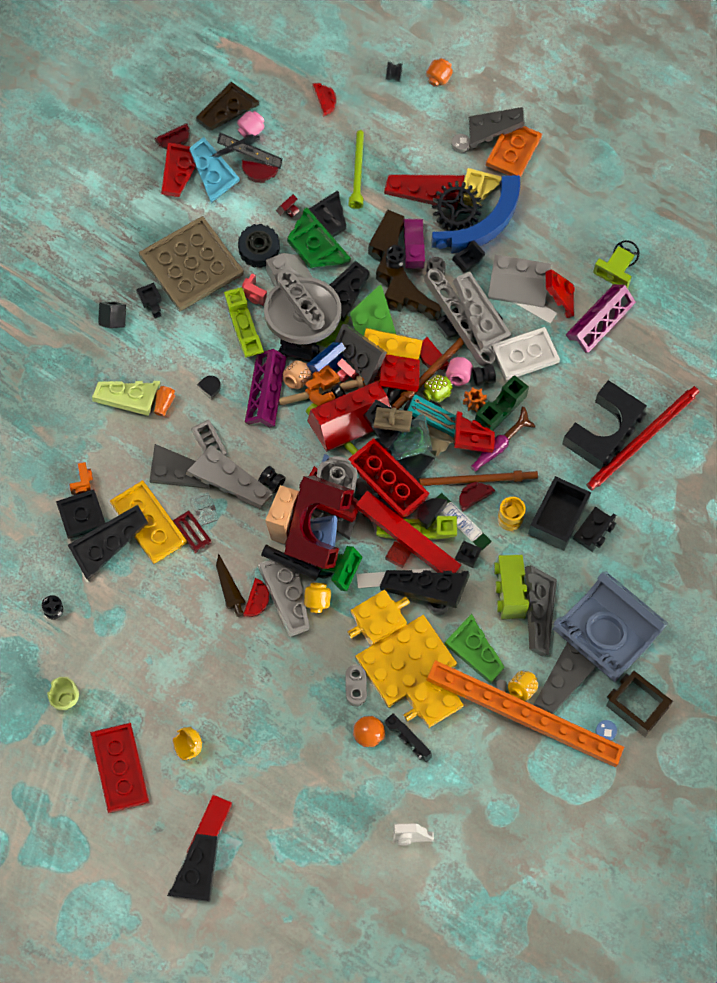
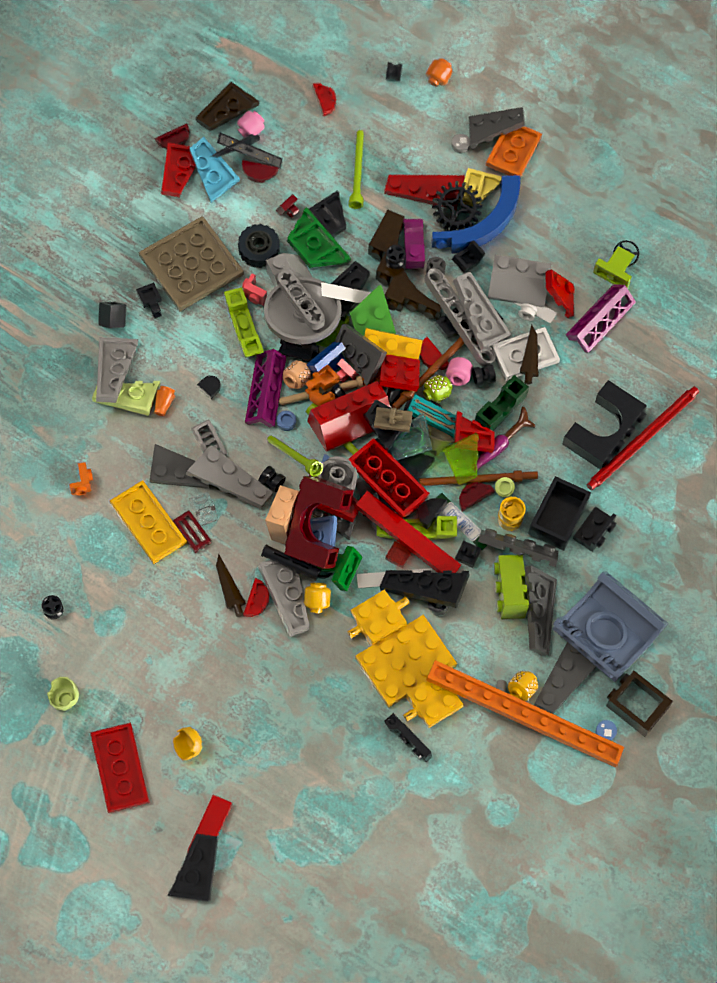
black plate [56,489,105,539] -> none
black wing [68,505,148,580] -> none
light grey plate [345,665,367,707] -> none
orange hair [353,716,385,747] -> none
white wing [393,823,434,846] -> none
bright green wing [444,614,505,684] -> none
orange gear [463,387,487,412] -> none
none -> light grey wing [96,337,138,403]
none -> lime piece [267,435,323,477]
none -> medium blue tile [277,411,296,431]
none -> white sticker [321,282,371,303]
none -> clear neon green wing [442,433,479,486]
none -> dark grey wing [478,529,559,567]
none -> yellowish green plate [495,477,515,497]
none -> white bush [518,303,537,321]
none -> dark brown bar [520,324,539,384]

